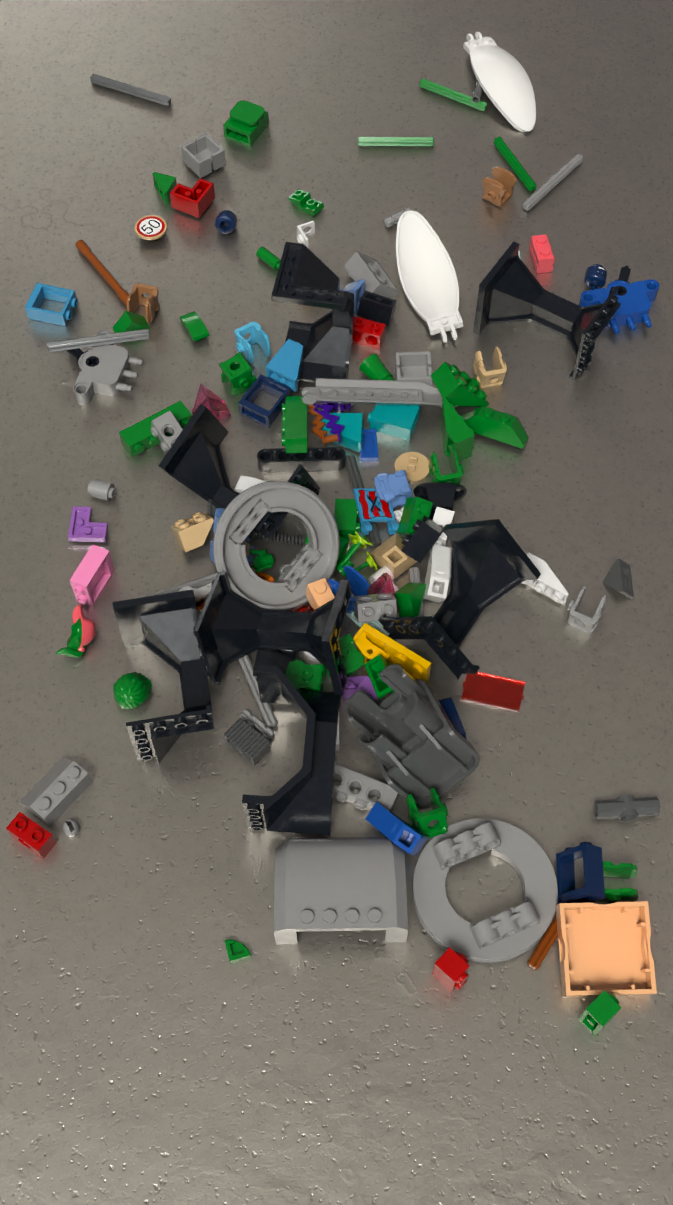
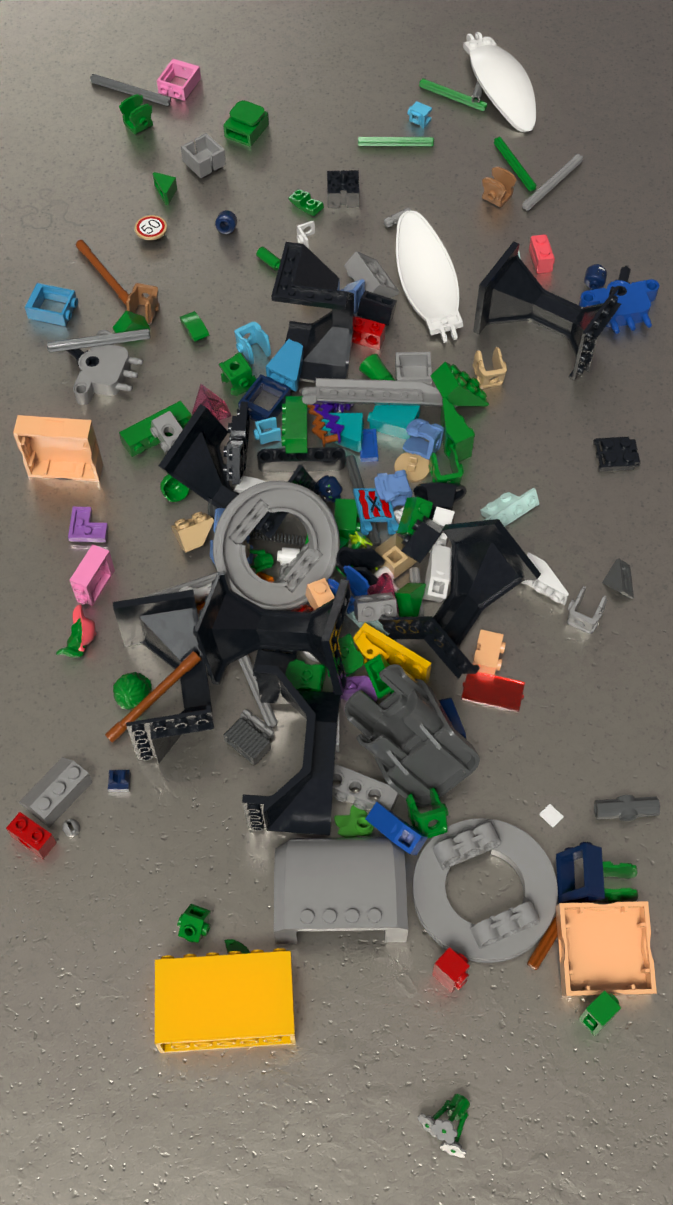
light grey brick [88,479,116,501] -> none
red brick [170,178,215,218] -> none
green wedge [462,406,529,449] -> none
none -> light nougat tile [13,415,103,482]
none -> dark orange piece [105,651,202,743]
none -> dark blue tile [108,770,131,792]
none -> green piece [119,94,153,135]
none -> yellow brick [155,948,296,1053]
none -> bright pink window [157,59,201,101]
none -> green hair [160,474,189,502]
none -> green brick [177,904,211,943]
none -> black plate [223,401,250,485]
none -> medium azure window [253,417,281,445]
none -> white brick [277,547,300,566]
none -> dark blue head [317,475,343,503]
none -> black brick [327,170,360,208]
none -> bright green plate [334,805,374,838]
none -> black piece [336,547,385,586]
none -> medium blue piece [403,418,444,460]
none -> medium azure window [407,101,432,129]
none -> plant [417,1094,470,1158]
none -> light nougat brick [473,629,506,677]
none -> light aqua bracket [480,488,540,527]
none -> white sticker [539,804,563,827]
none -> black plate [593,437,640,472]

